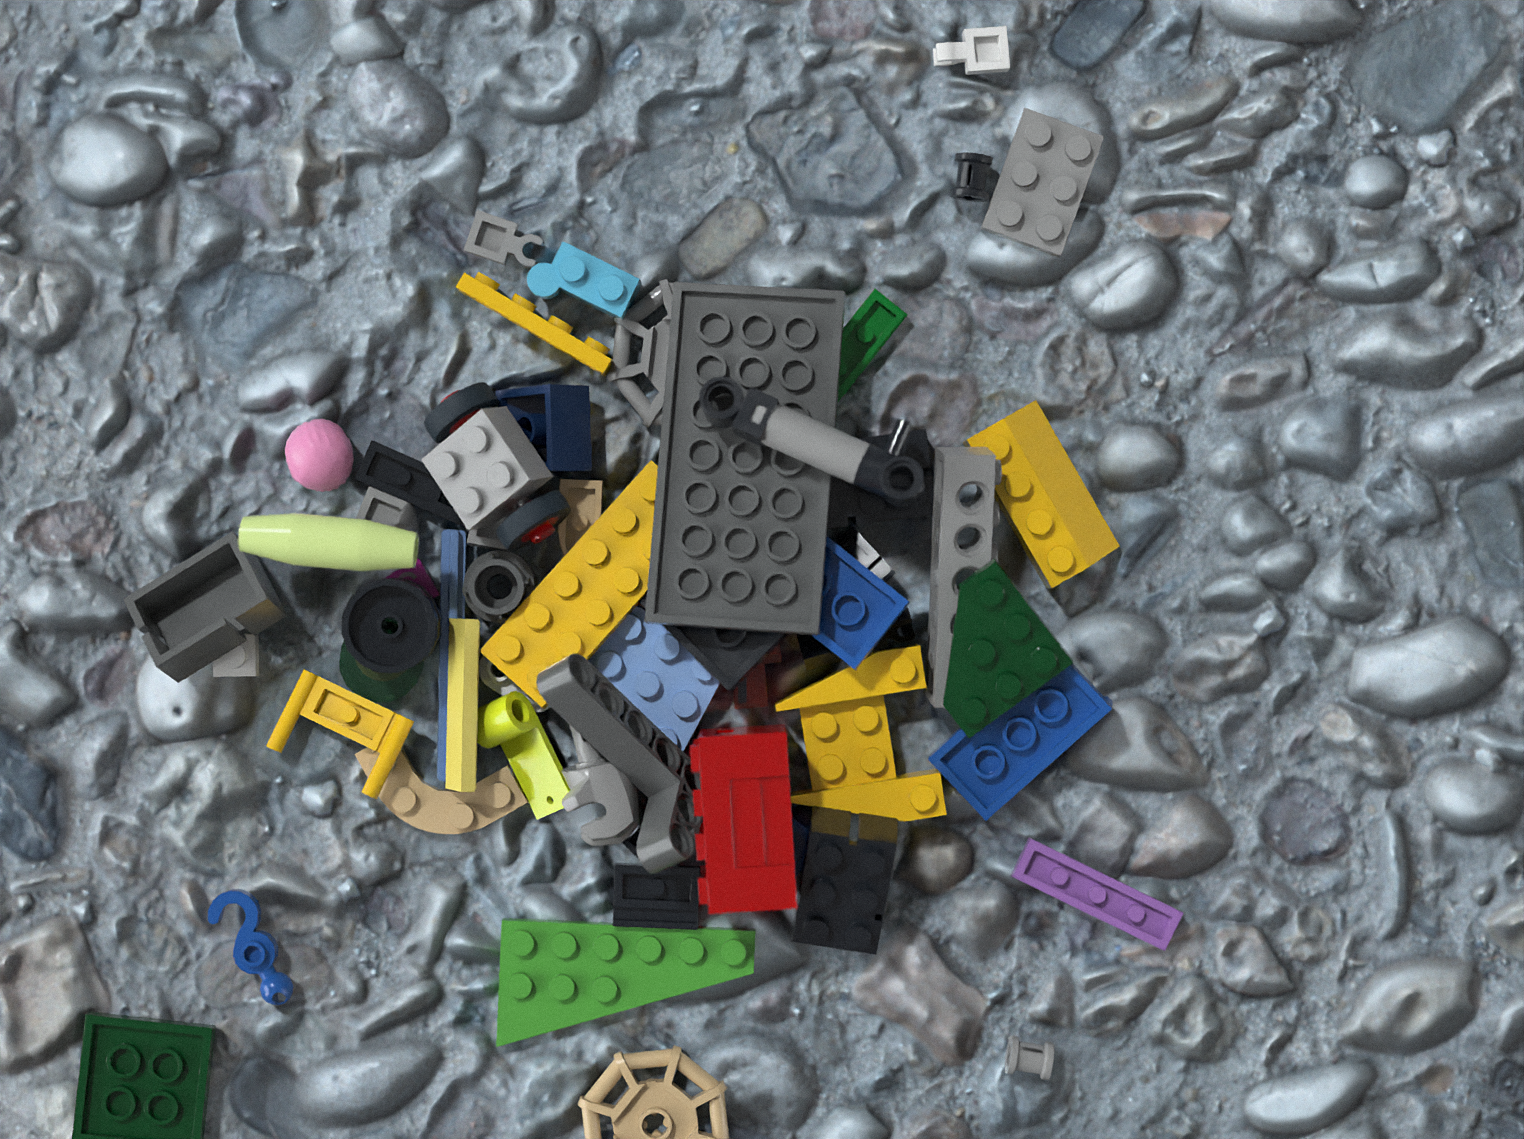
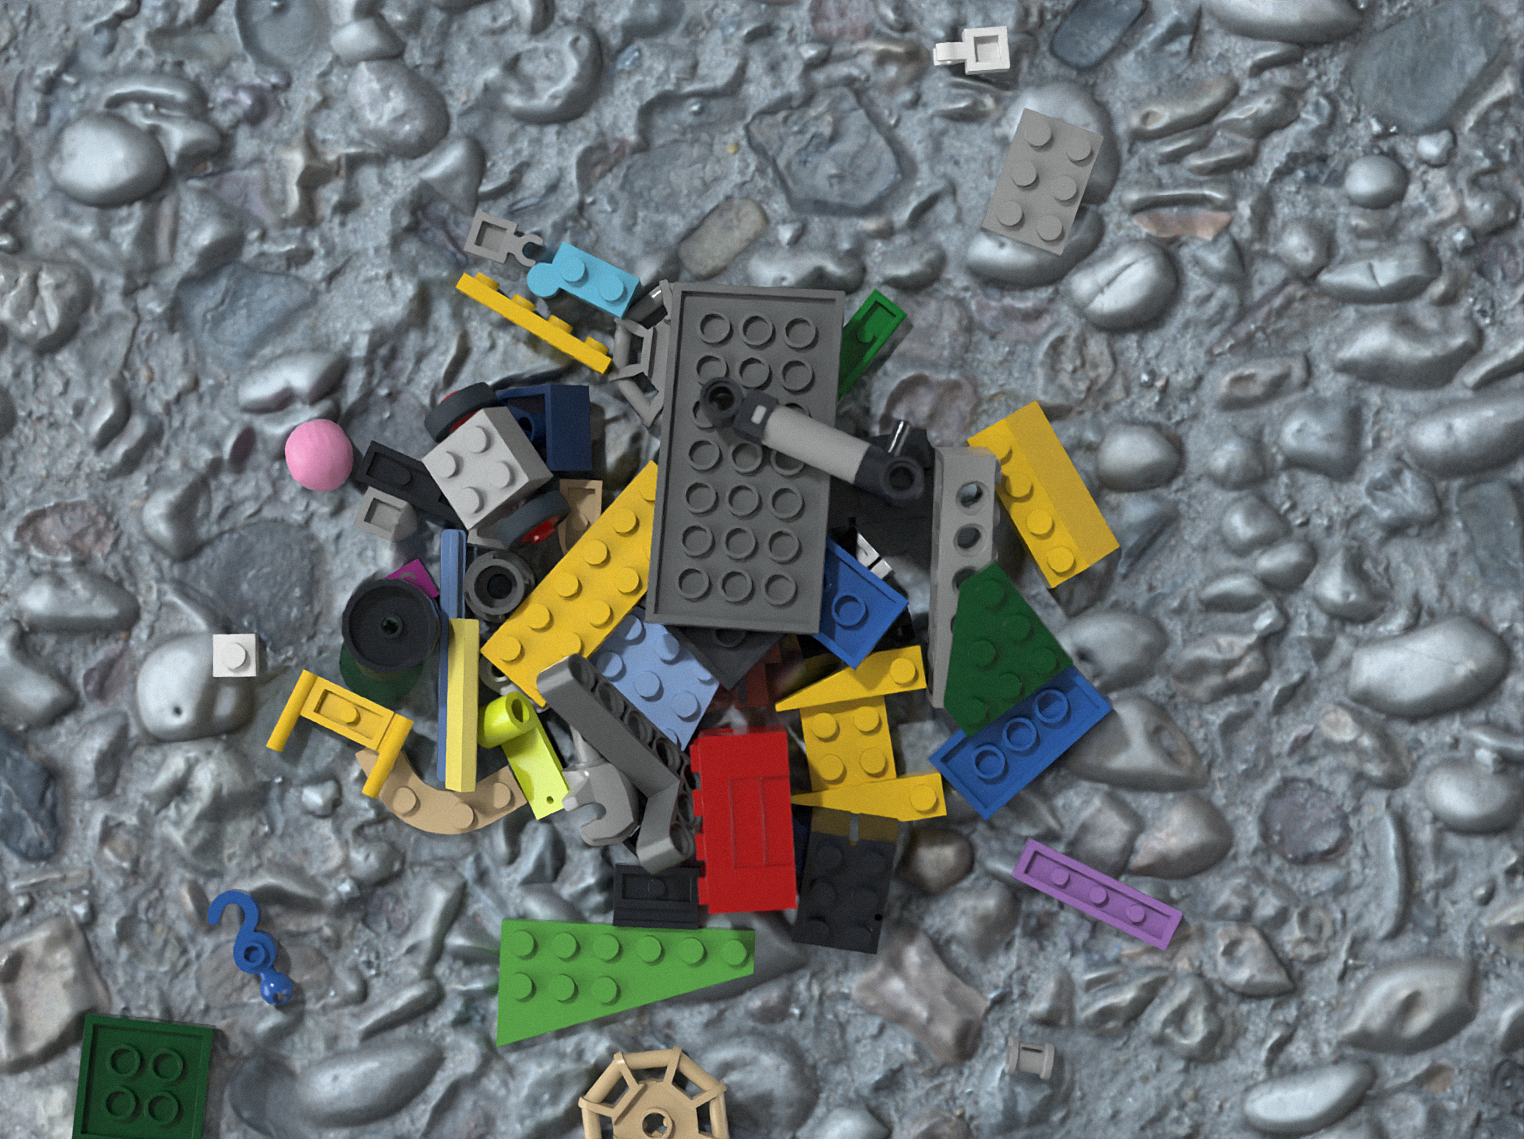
dark grey piece [123,531,288,683] -> none
yellowish green plate [238,513,419,571] -> none
black bush [950,152,993,202] -> none

